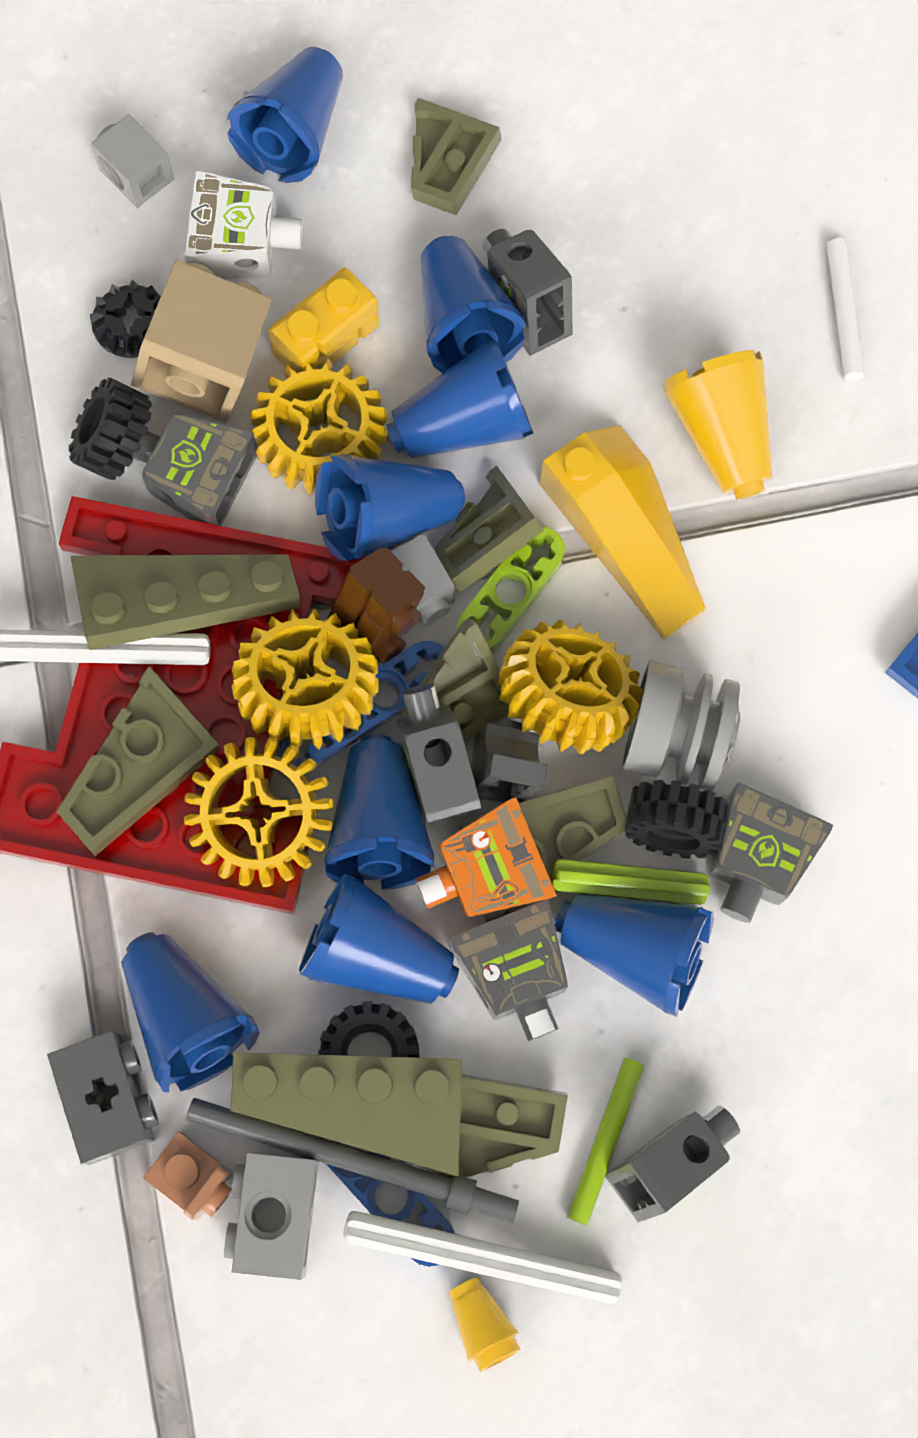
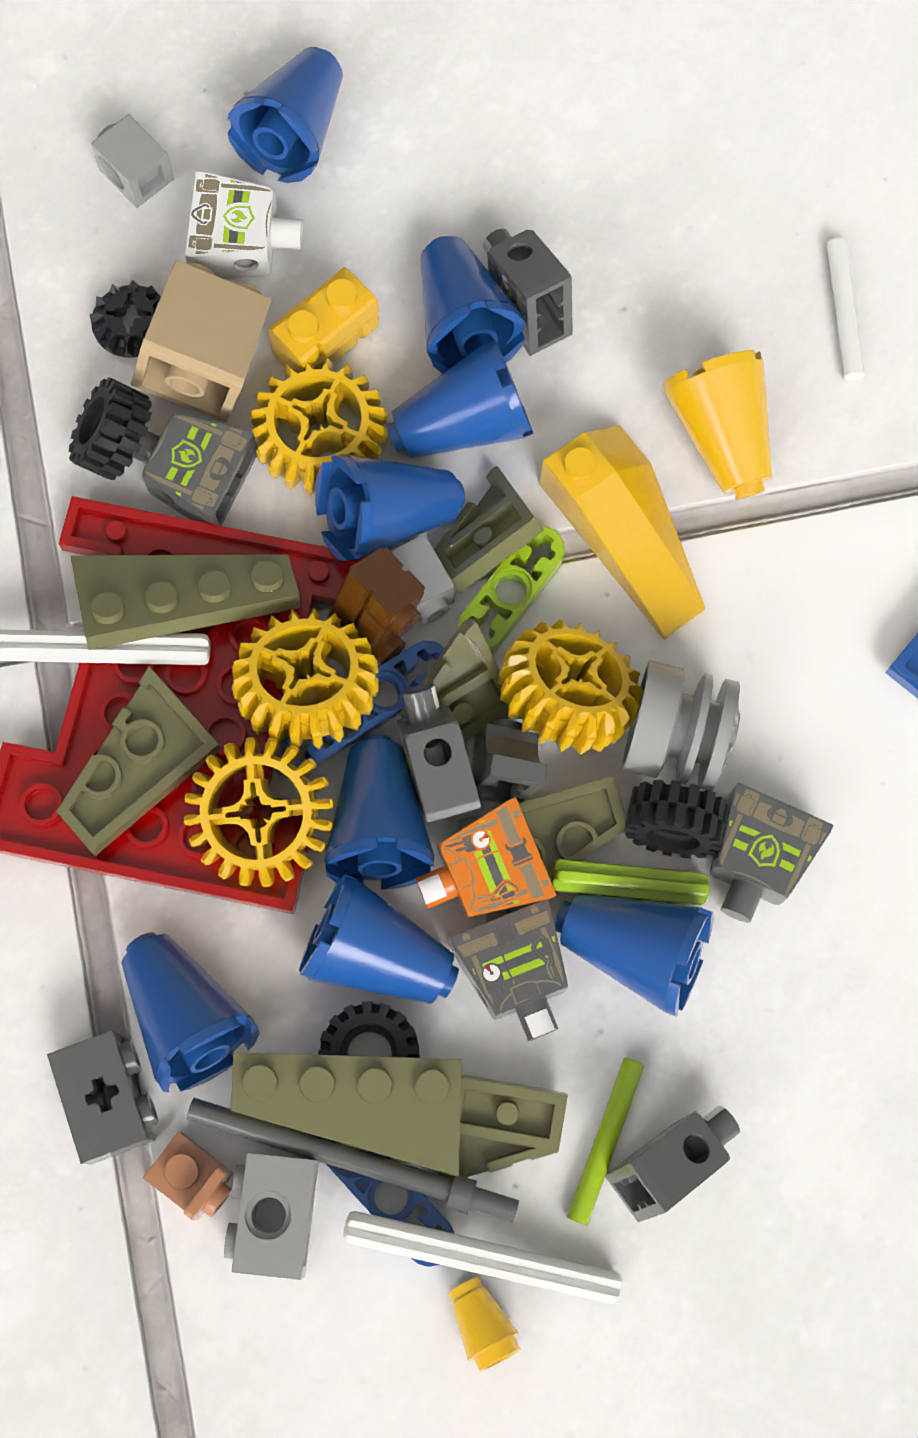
olive wing [411,98,502,215] -> none

